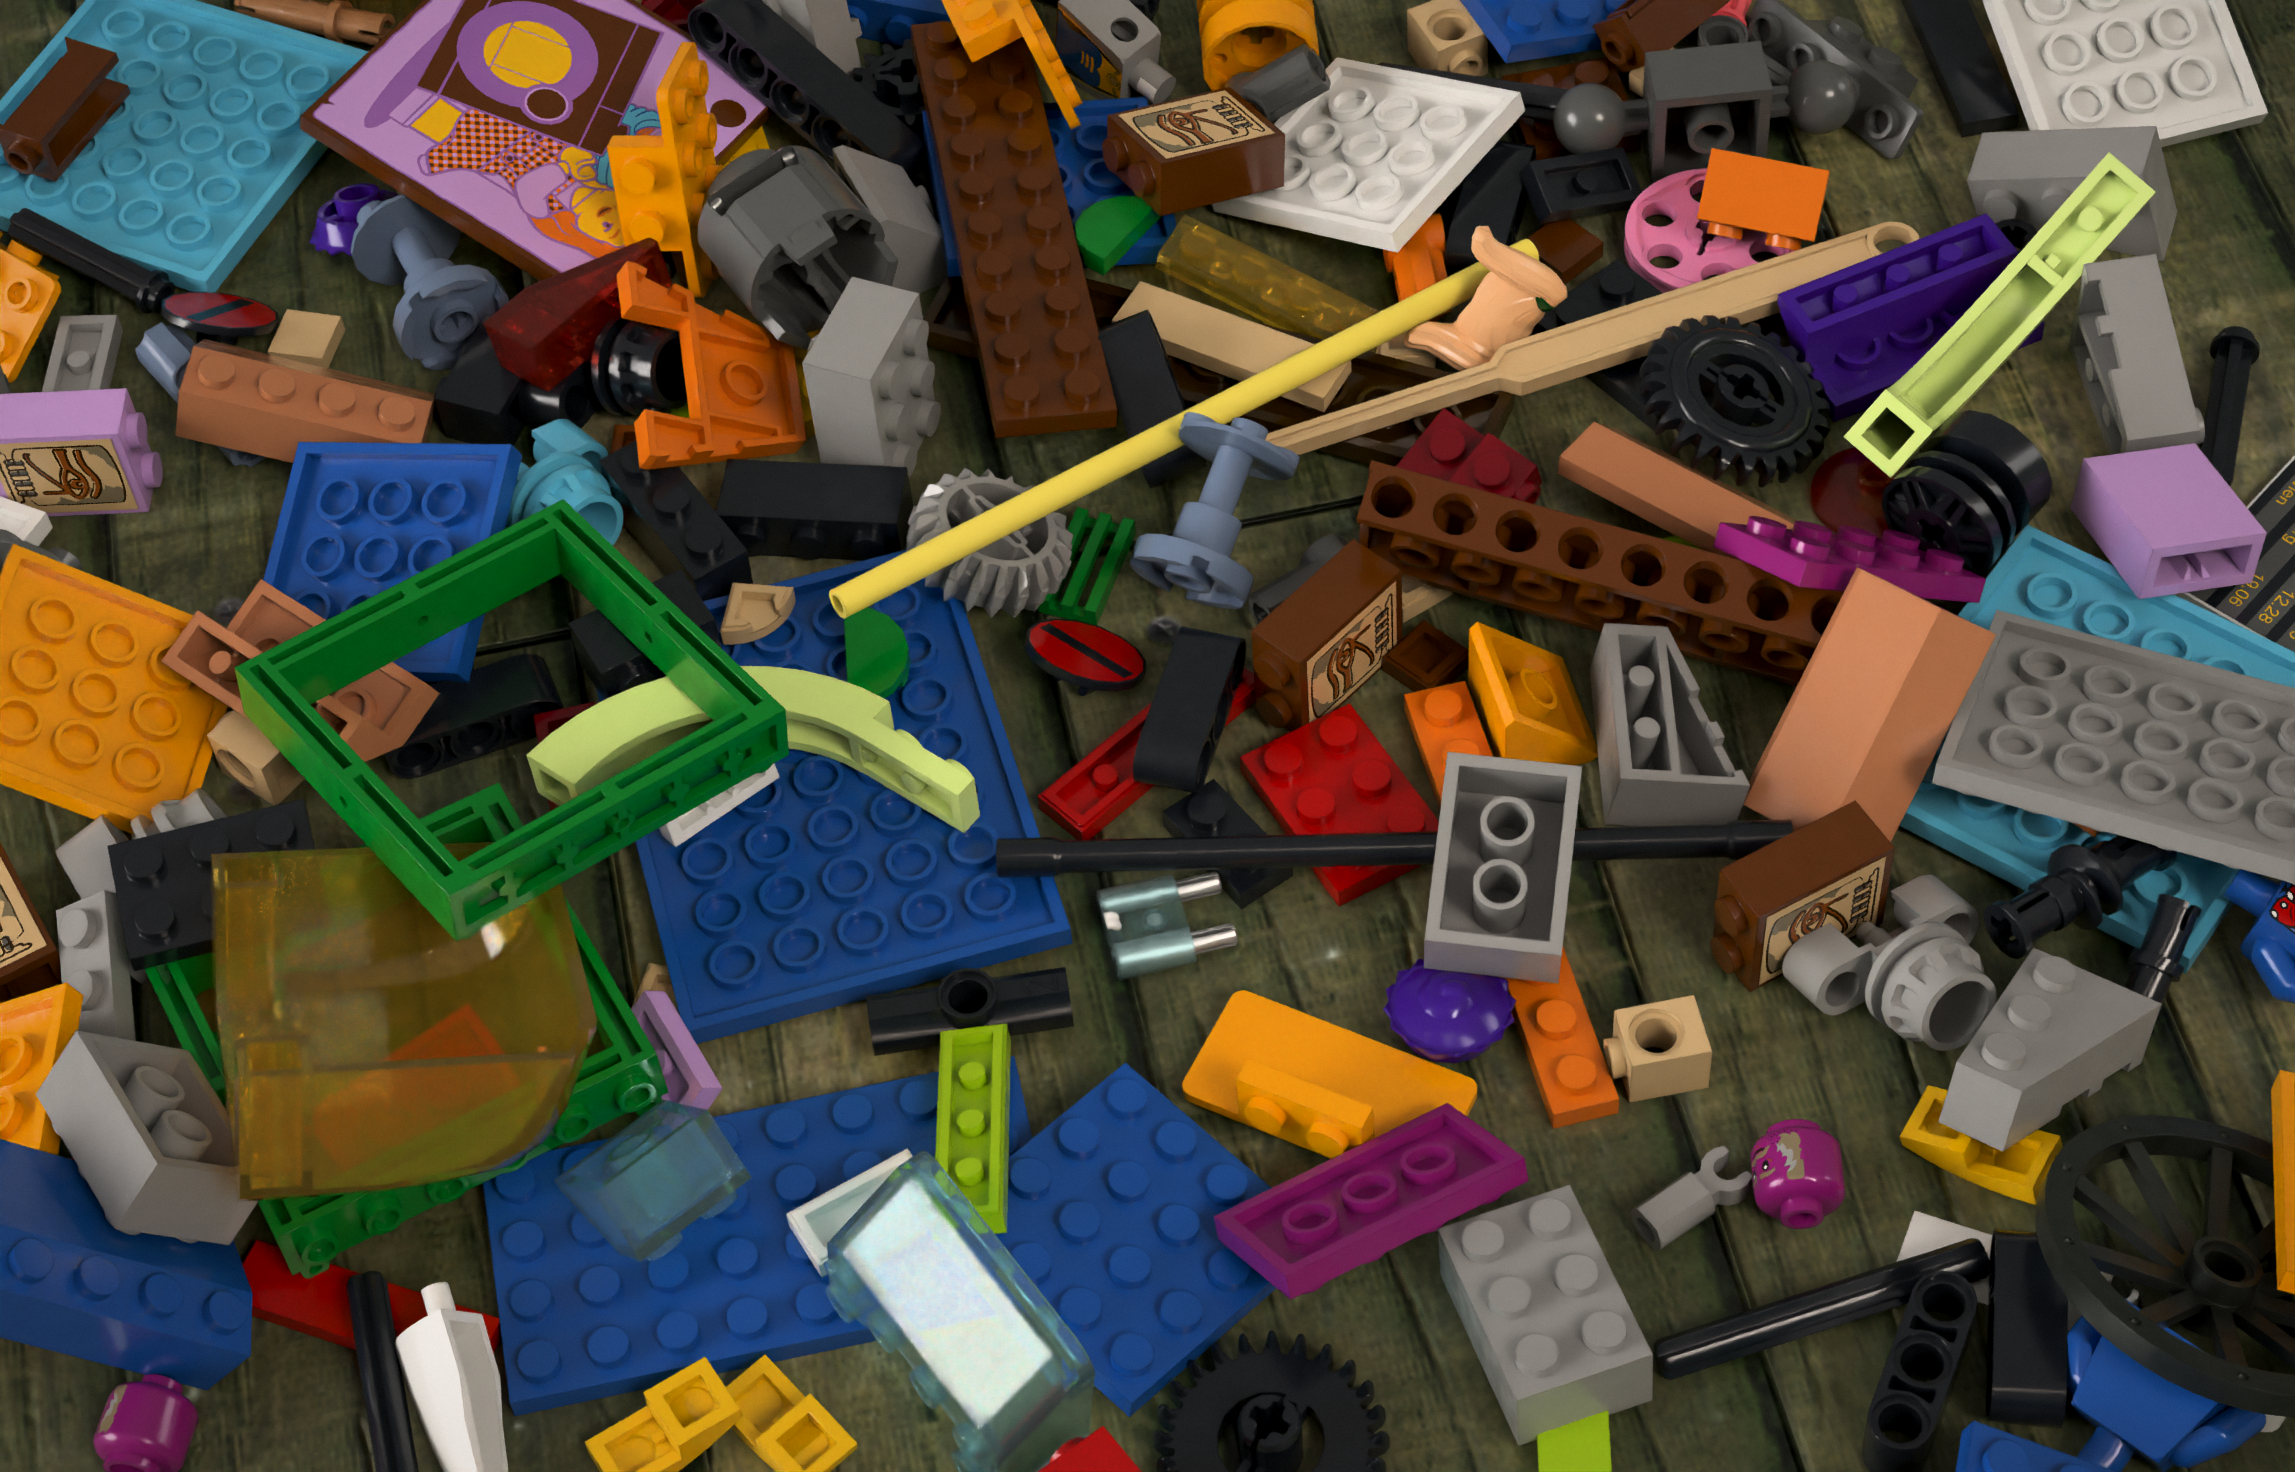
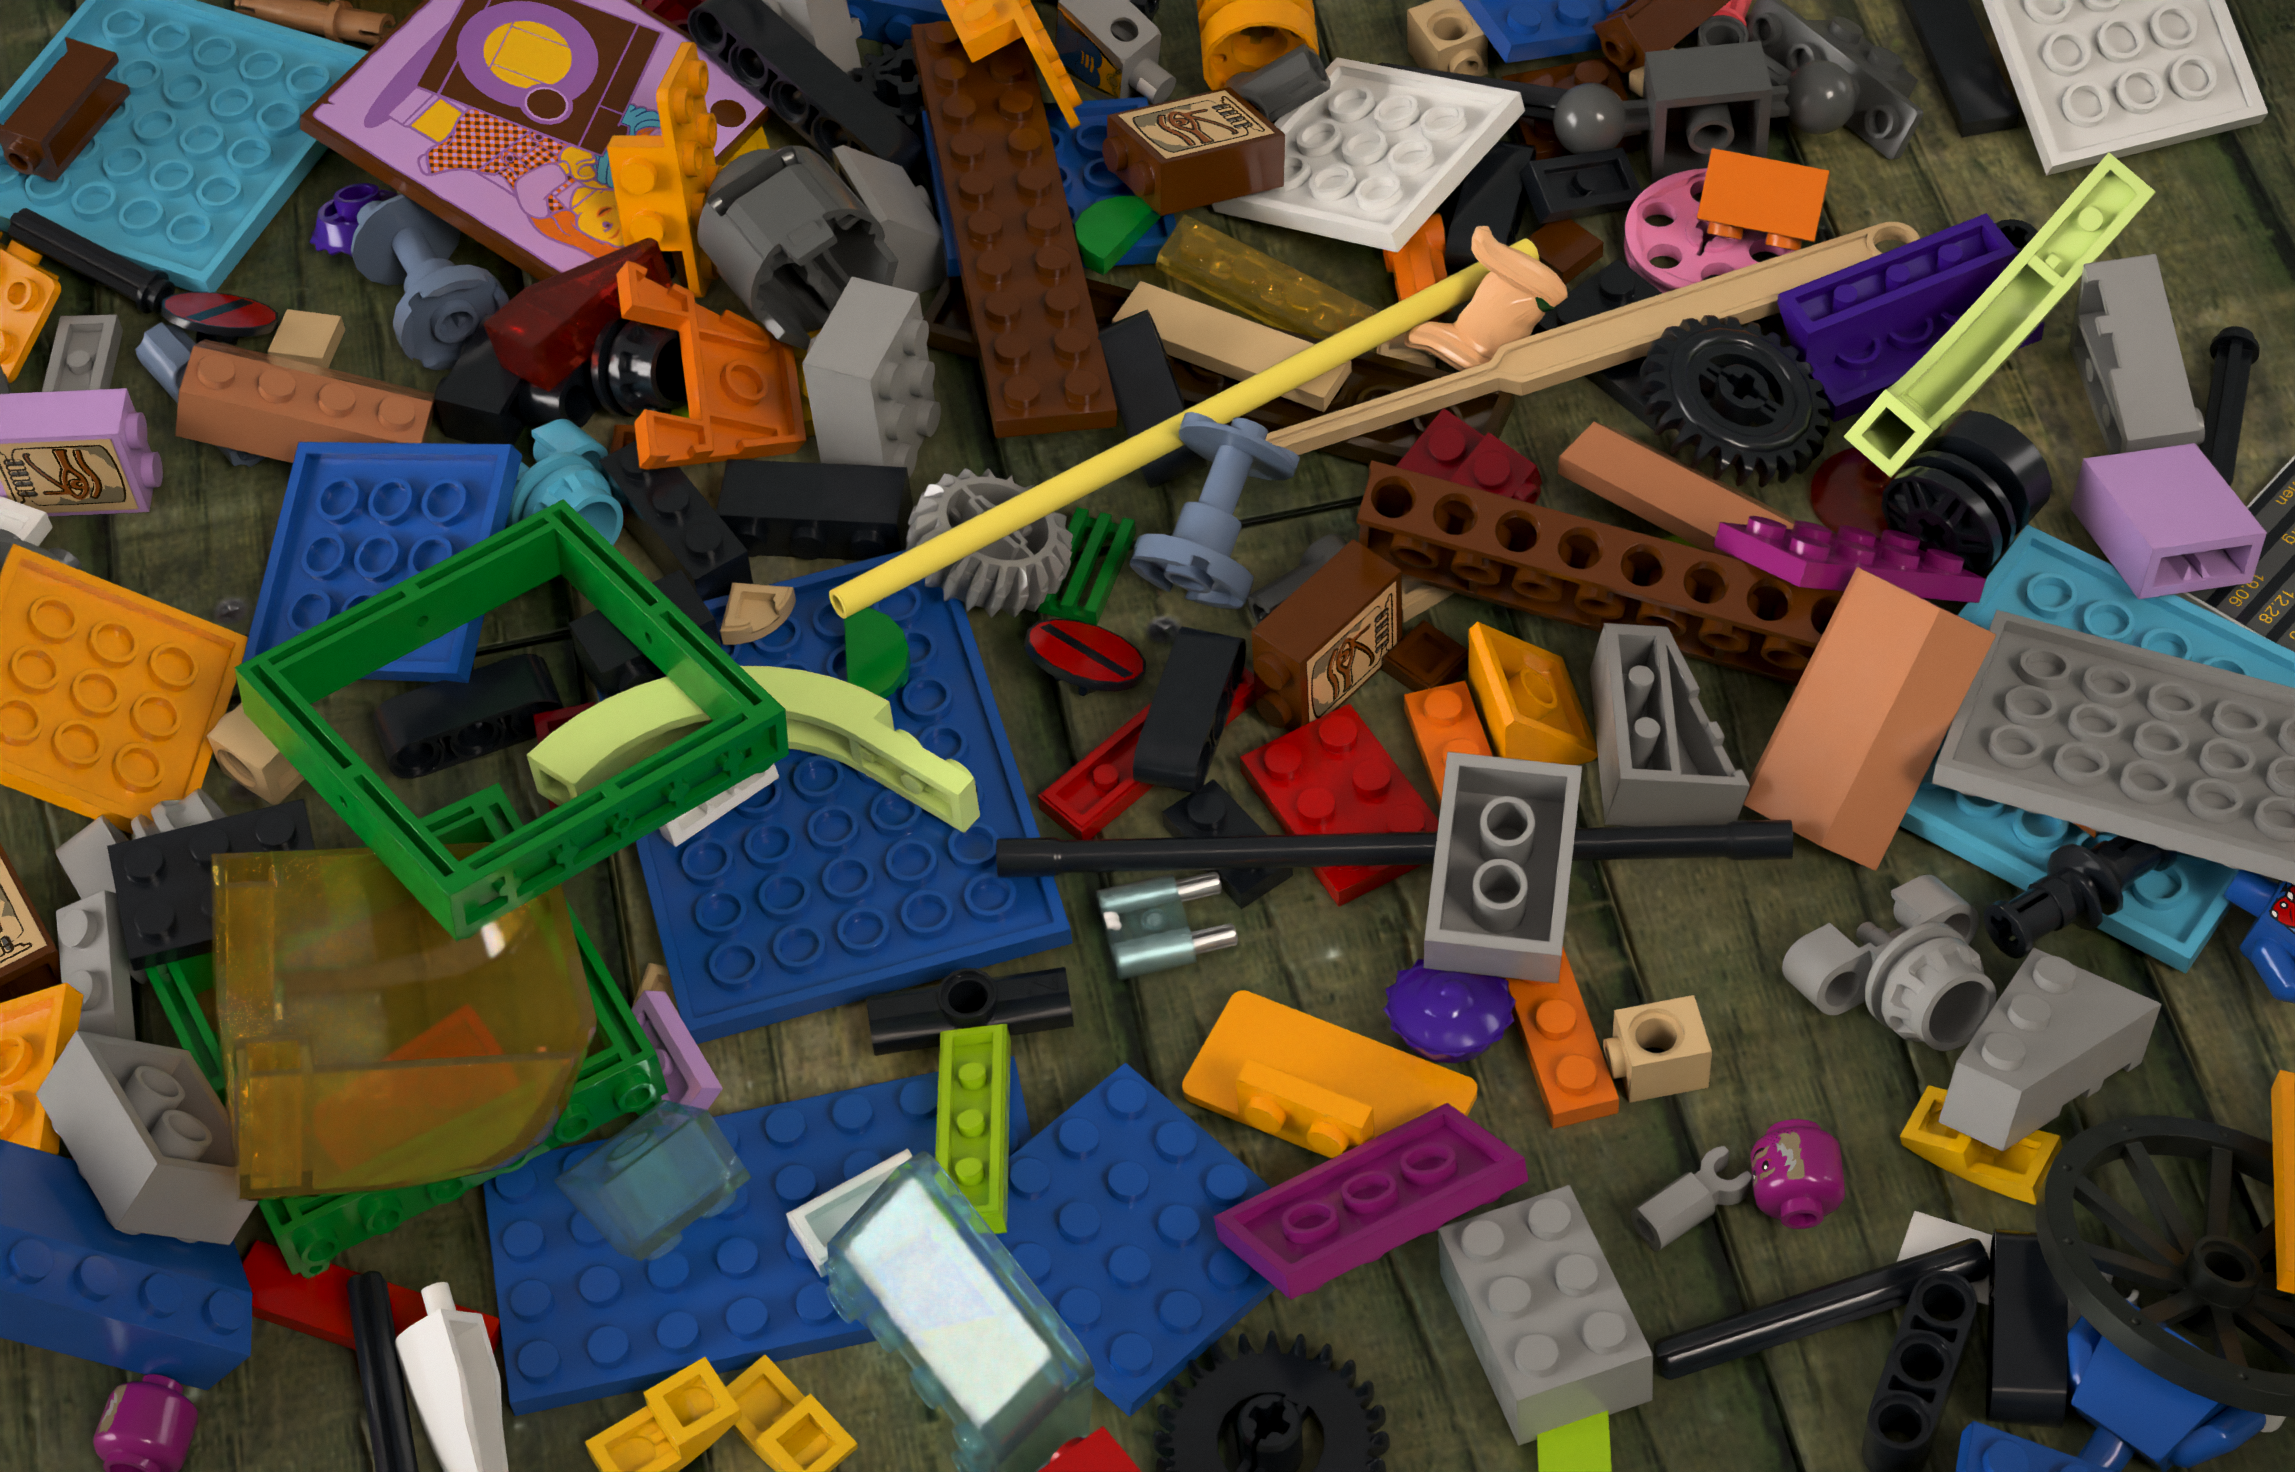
nougat slope [161,579,440,762] -> none
reddish brown brick [1710,800,1895,992] -> none
light grey wedge [1967,126,2177,261] -> none
black pin [2125,894,2201,1036] -> none

